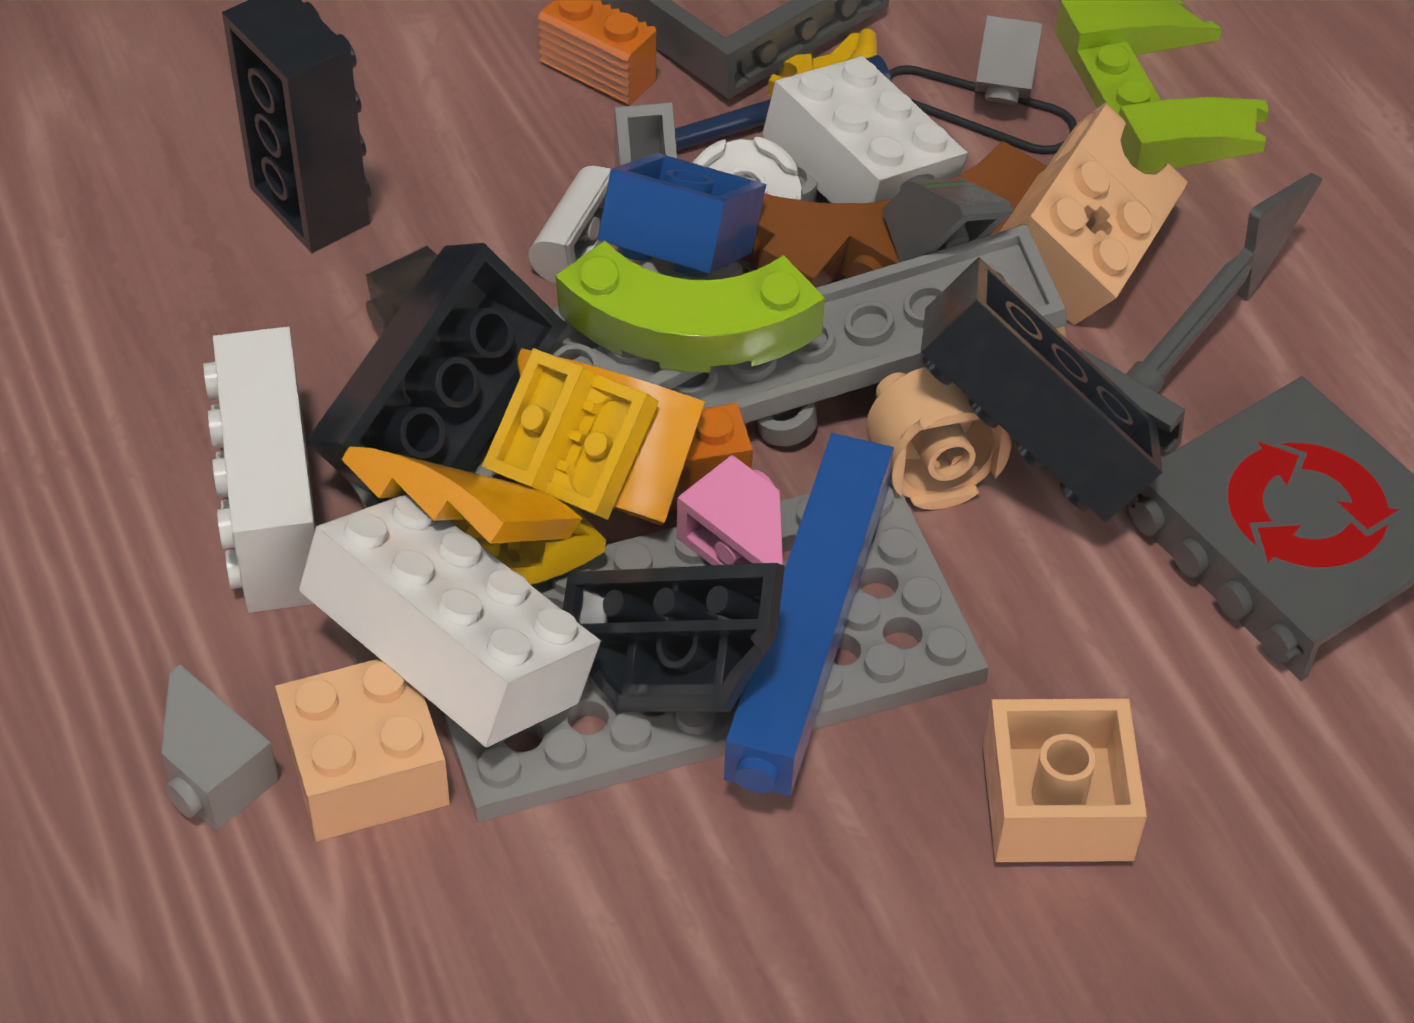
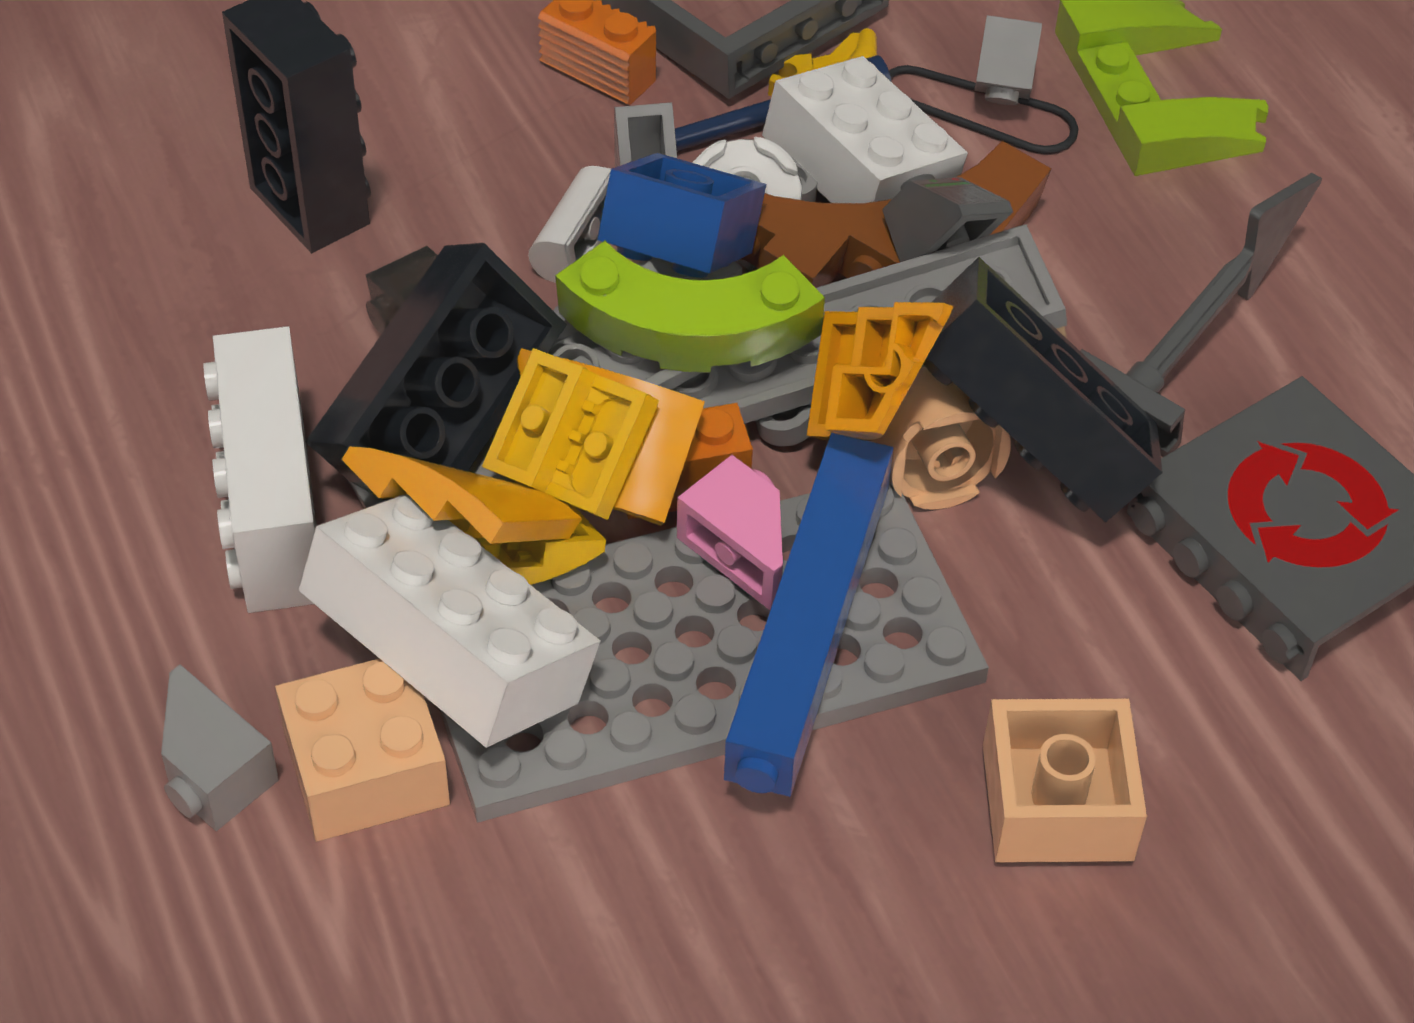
black wedge [562,563,785,712] -> none
light nougat brick [999,102,1188,326] -> none
none -> light orange slope [806,302,953,440]

